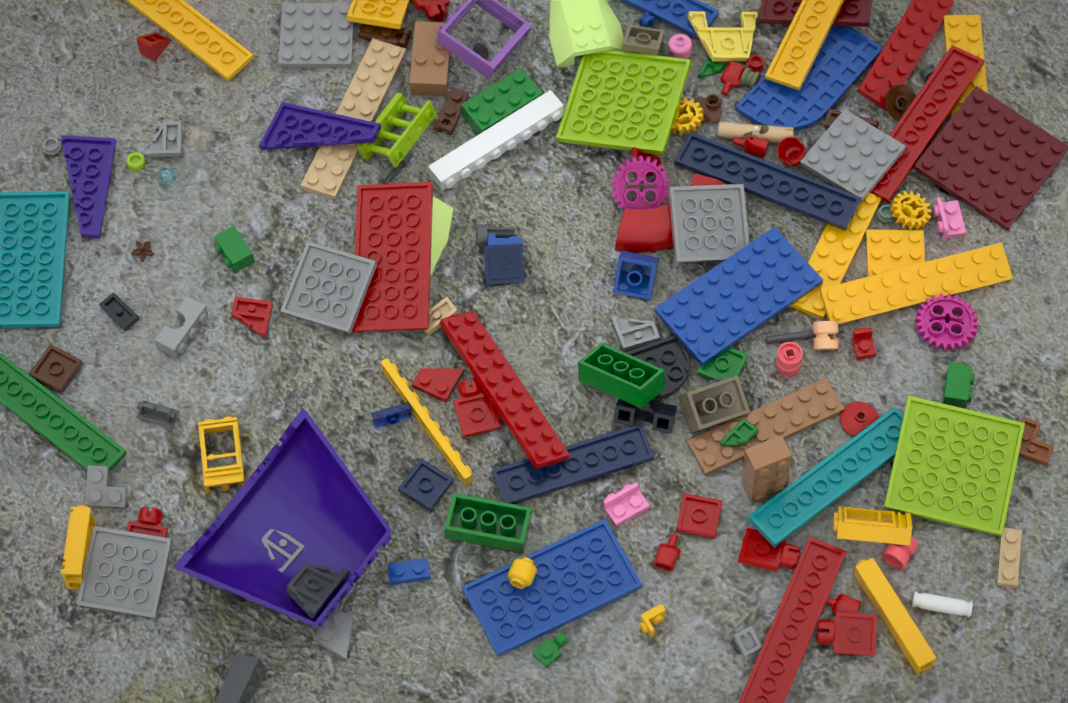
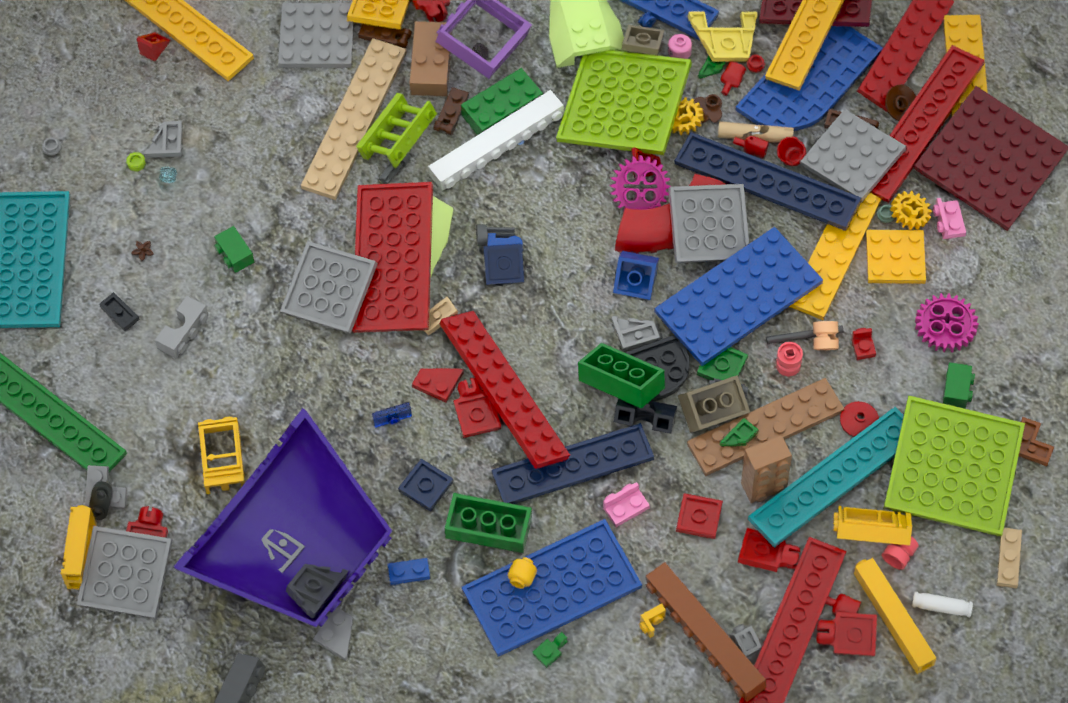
reddish brown plate [29,344,84,394] -> none
dark purple wing [61,135,117,239] -> none
dark grey hinge [136,400,180,428] -> none
red wing [231,297,273,338] -> none
dark purple wing [259,102,381,150] -> none
yellow plate [380,358,473,487] -> none
red piece [653,534,681,571] -> none
olive wheel [740,67,761,89] -> none
yellow plate [819,242,1013,325] -> none
dark grey bush [919,64,935,82] -> none
none -> pearl dark grey plate [89,481,113,520]
none -> dark orange brick [645,562,766,702]

